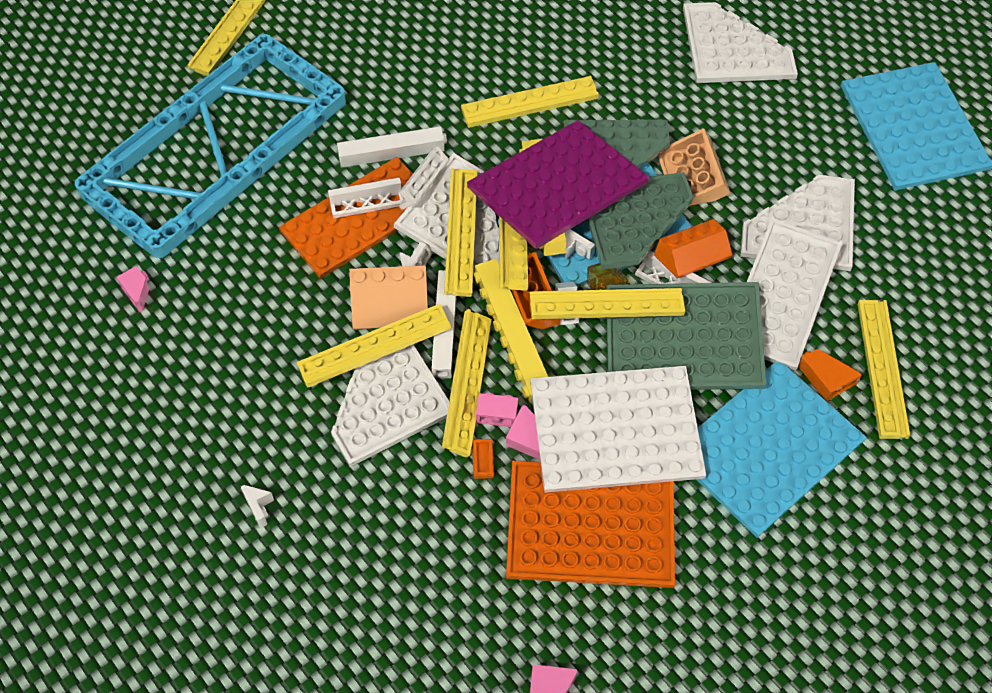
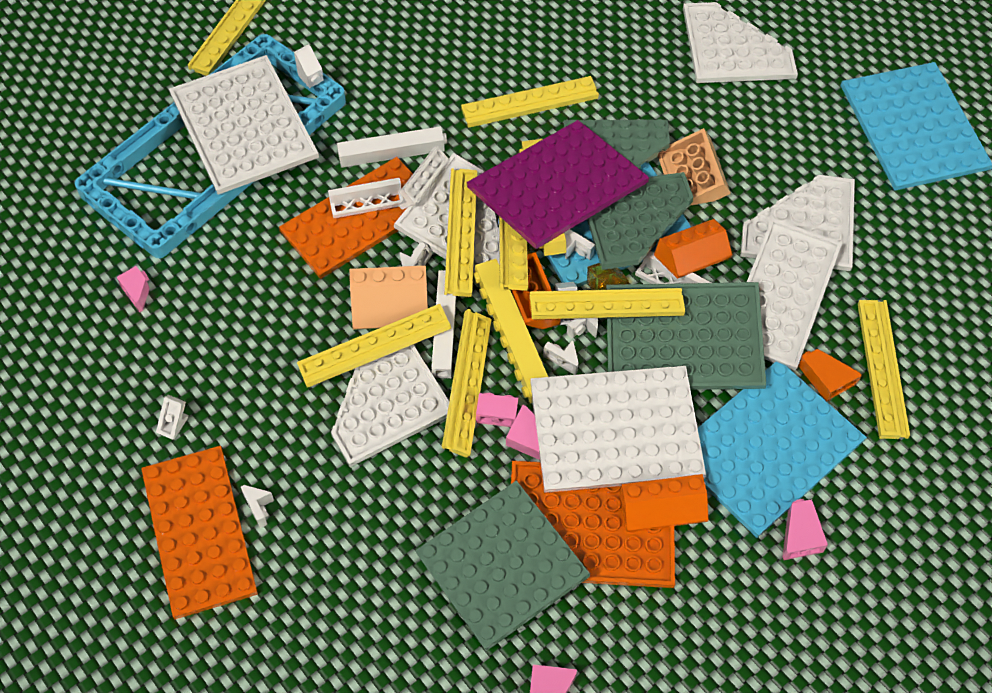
orange tile [472,439,494,479] -> none
none -> orange plate [141,446,258,620]
none -> white slope [156,395,189,439]
none -> white plate [169,55,319,195]
none -> white slope [294,44,324,88]
none -> sand green plate [415,480,590,651]
none -> white slope [543,341,579,375]
none -> white slope [567,318,598,339]
none -> orange slope [619,474,708,532]
none -> bright pink slope [783,499,828,560]

